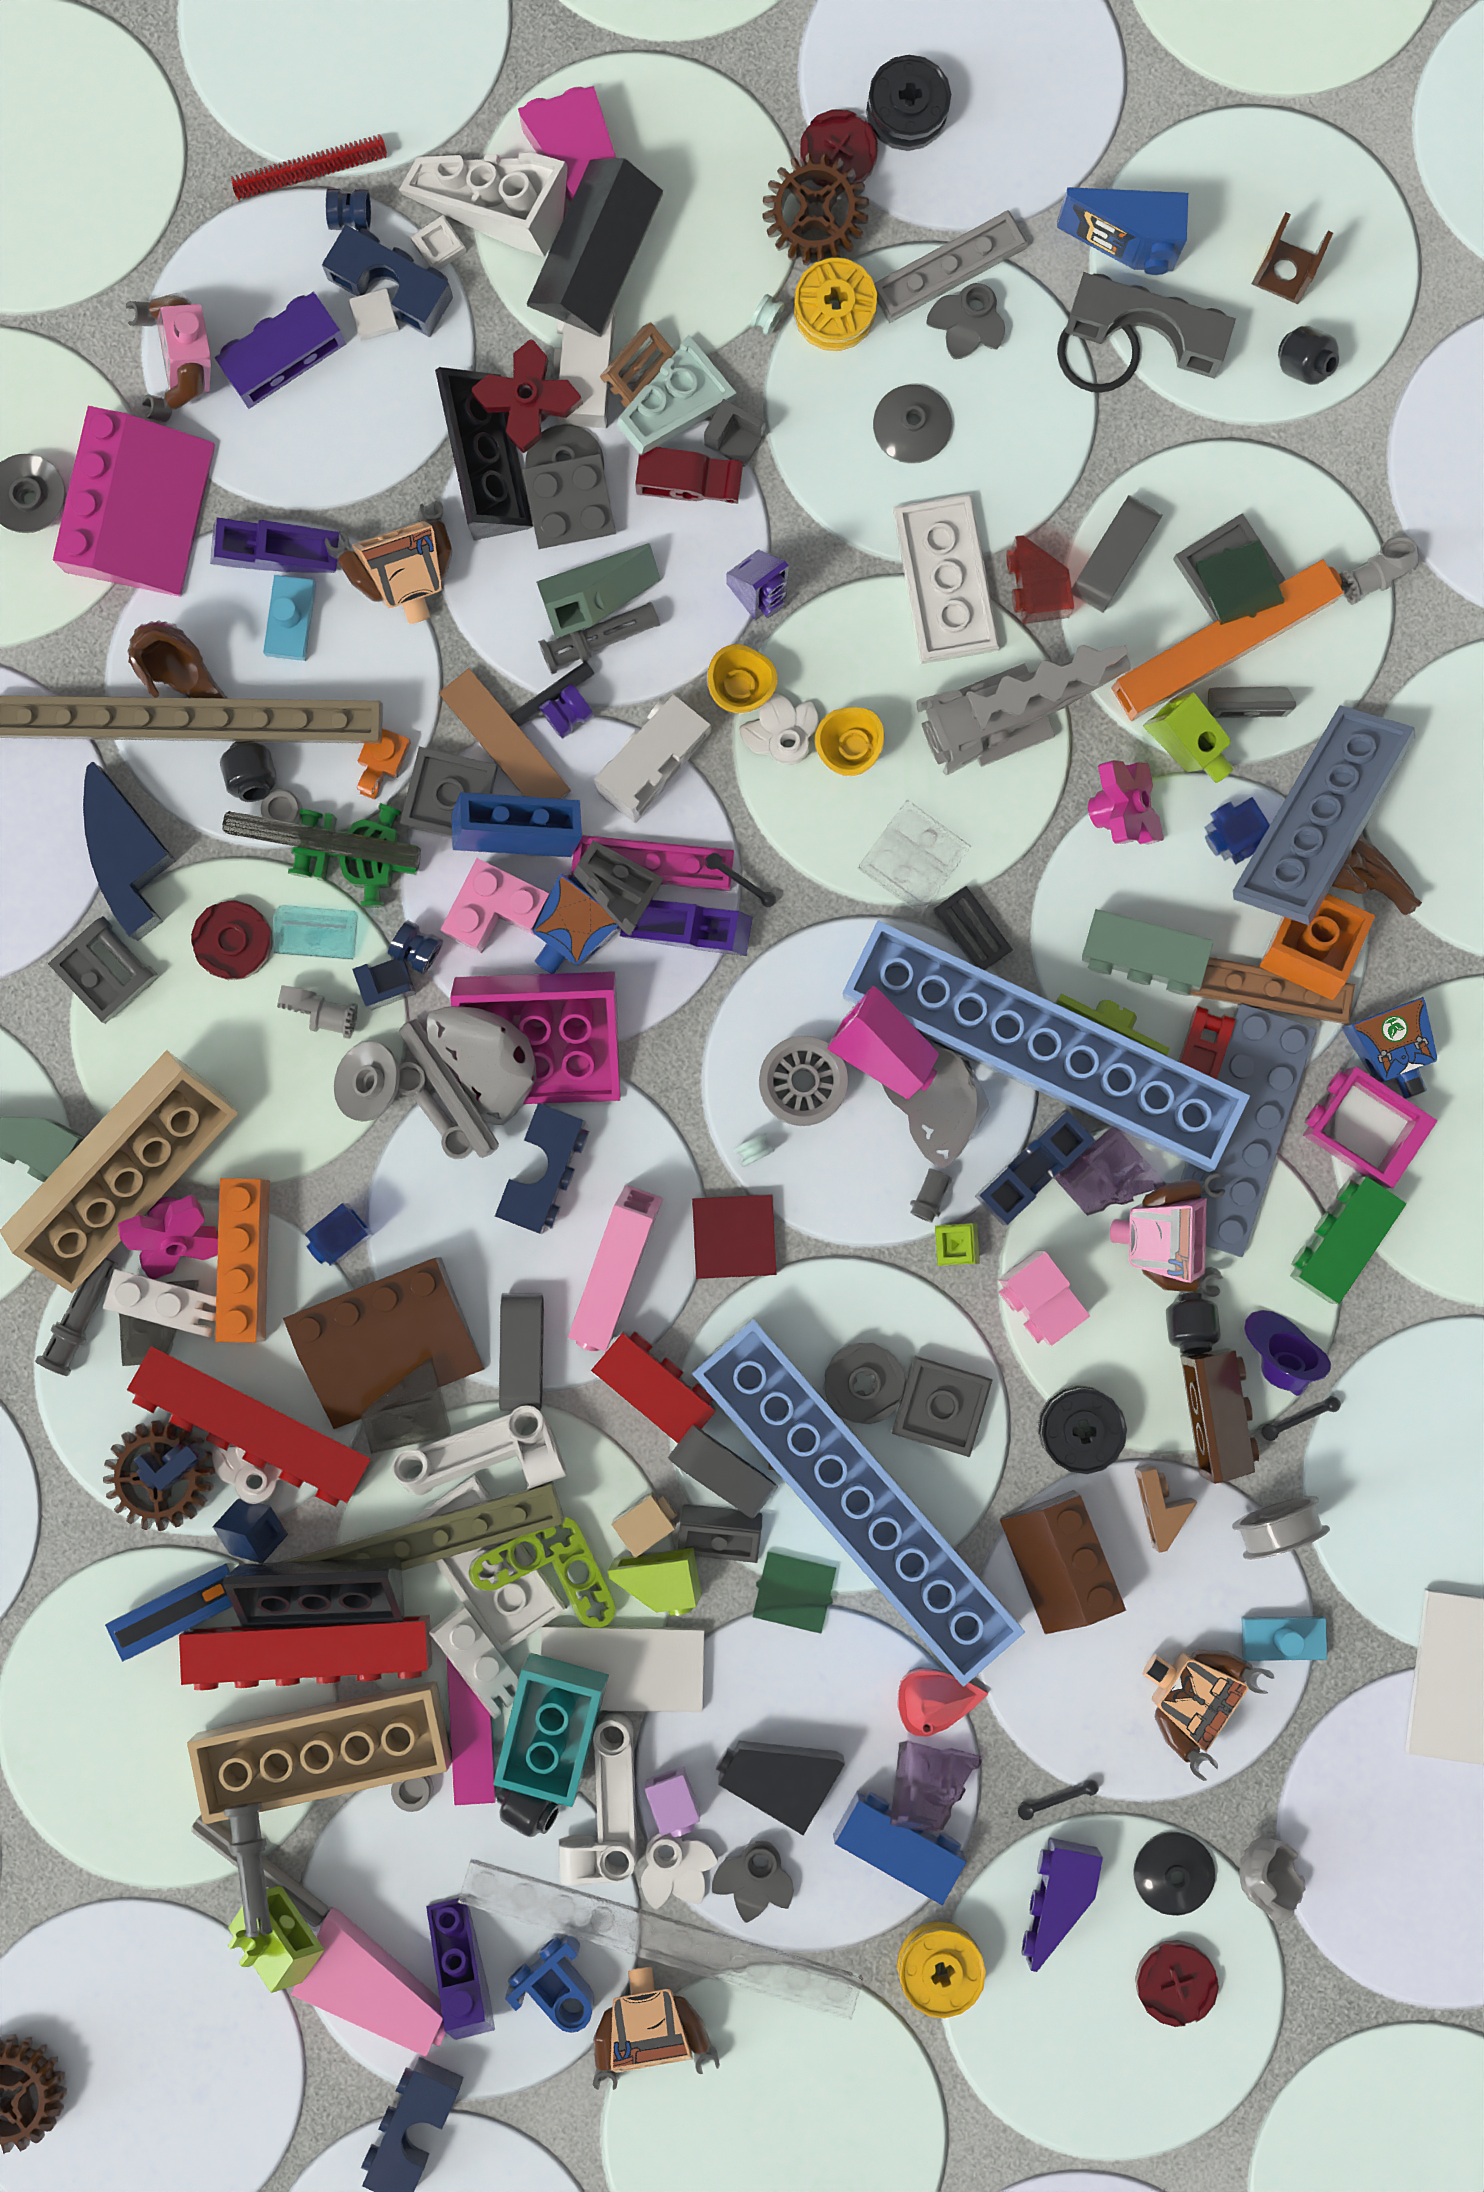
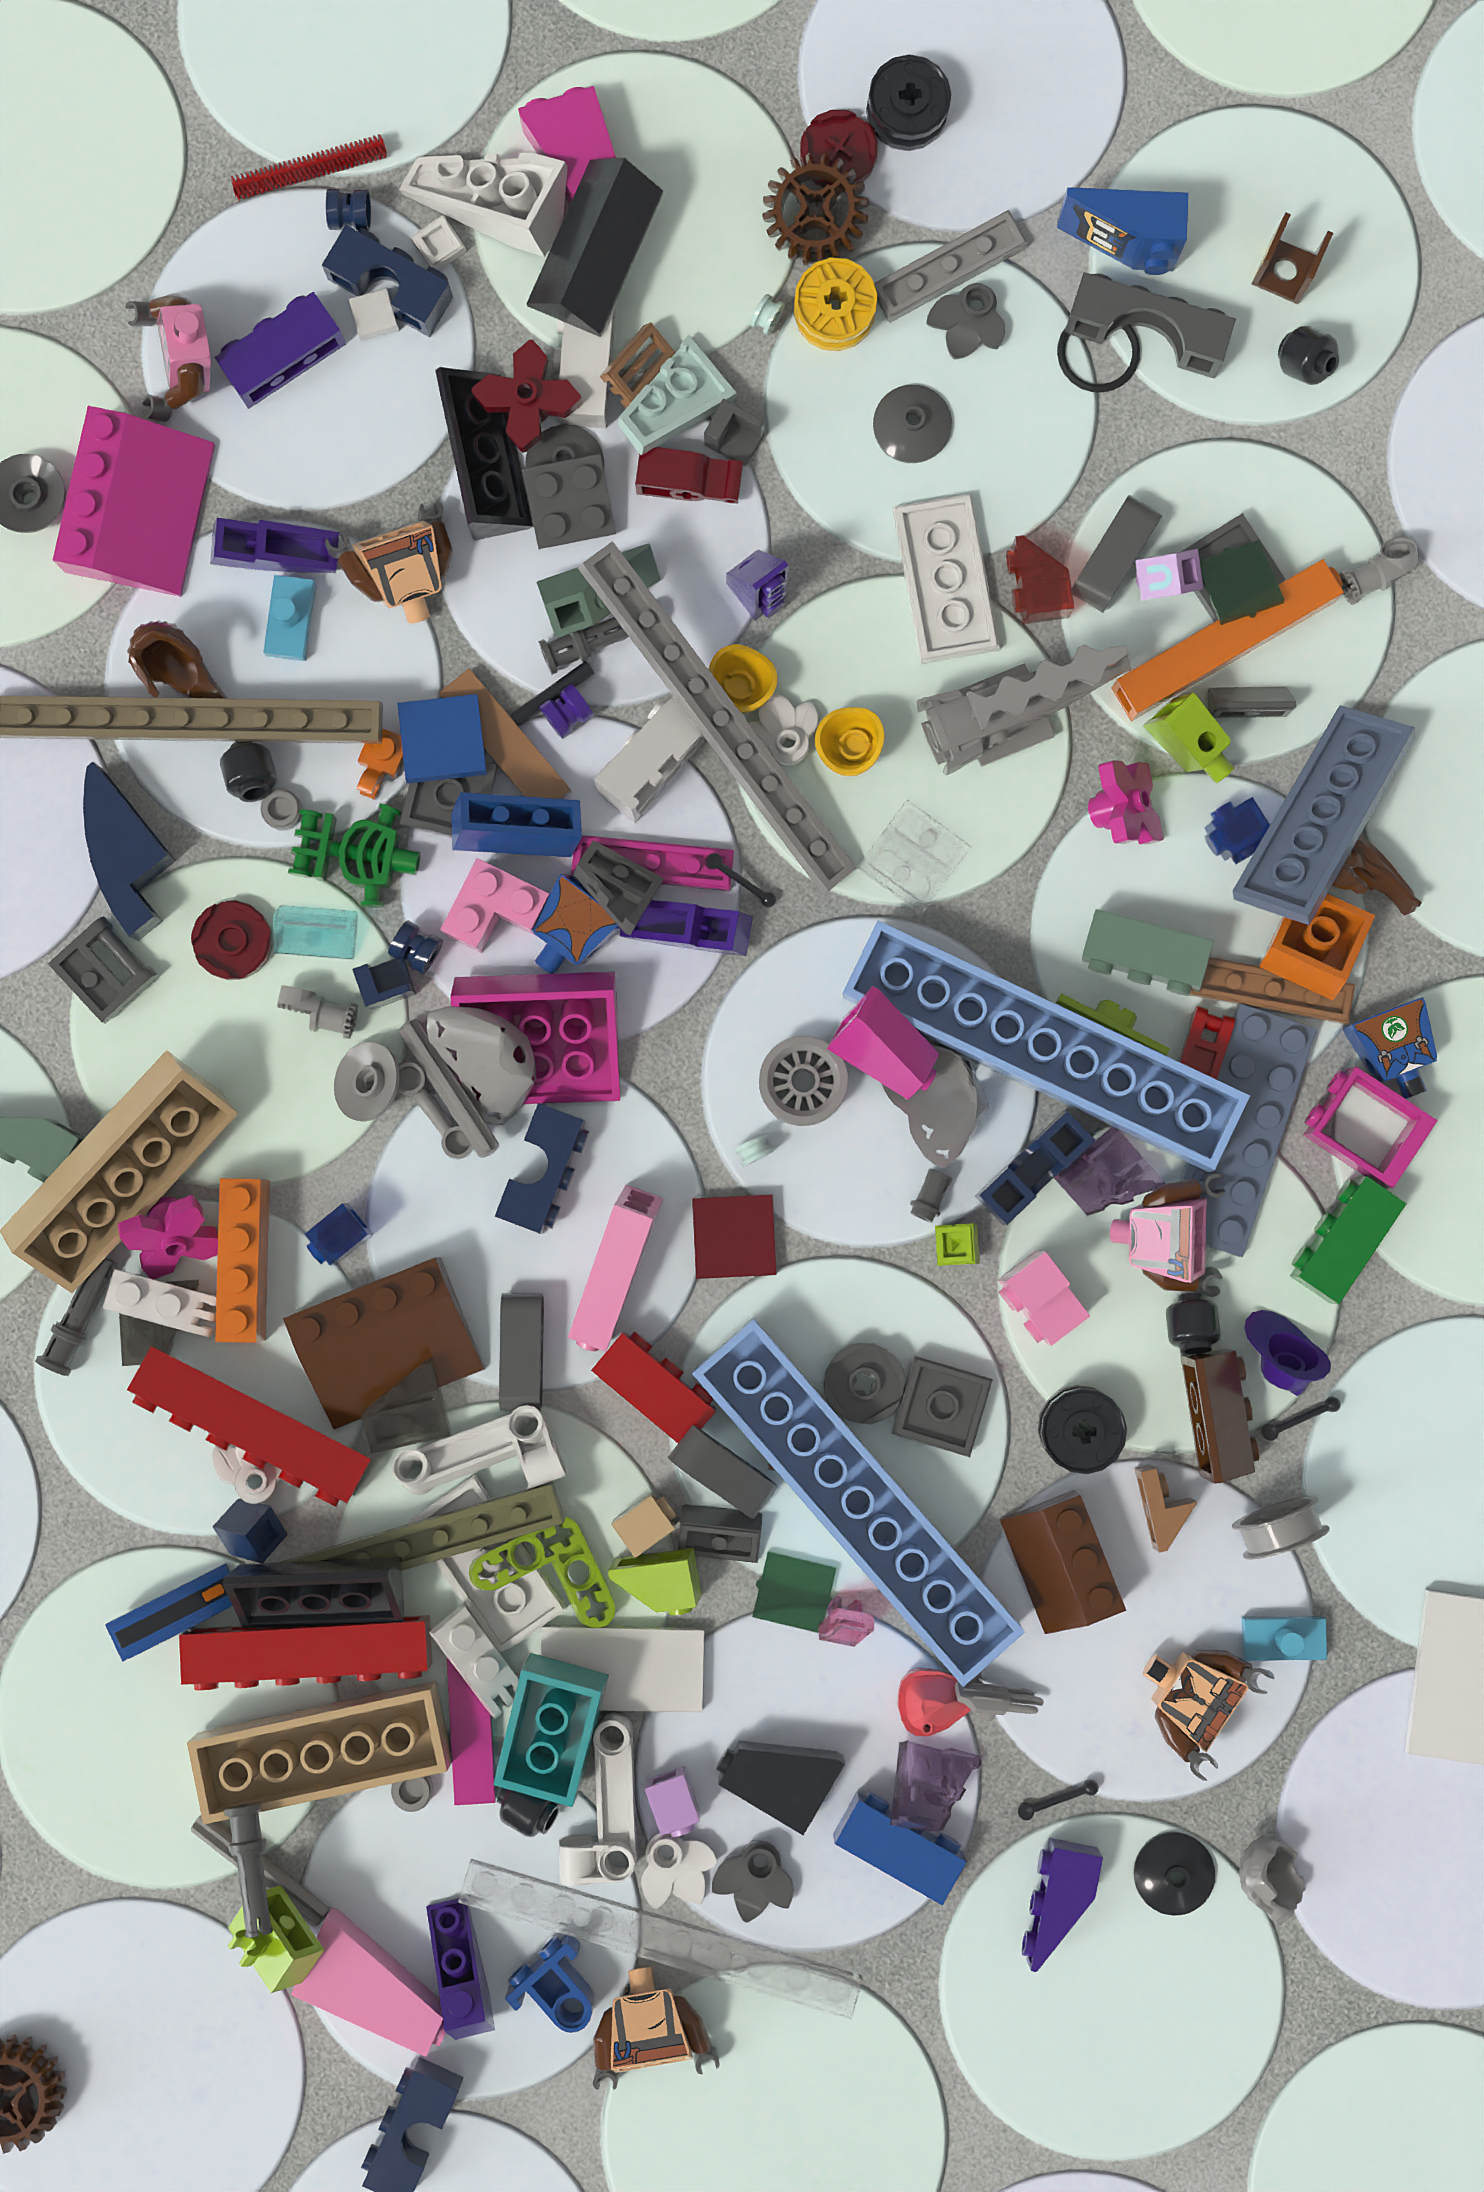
reddish brown gear [103,1420,215,1531] -> none
dark blue bracket [134,1443,207,1491] -> none
clear smoke axle [222,811,421,868] -> none
yellow wheel [896,1921,986,2019] -> none
black tile [933,886,1013,970] -> none
dark red tile [1135,1940,1219,2027] -> none
none -> blue tile [397,694,487,784]
none -> light grey plate [578,541,856,894]
none -> clear pink tile [818,1596,874,1647]
none -> light grey piece [955,1682,1044,1721]
none -> lavender brick [1135,549,1203,600]

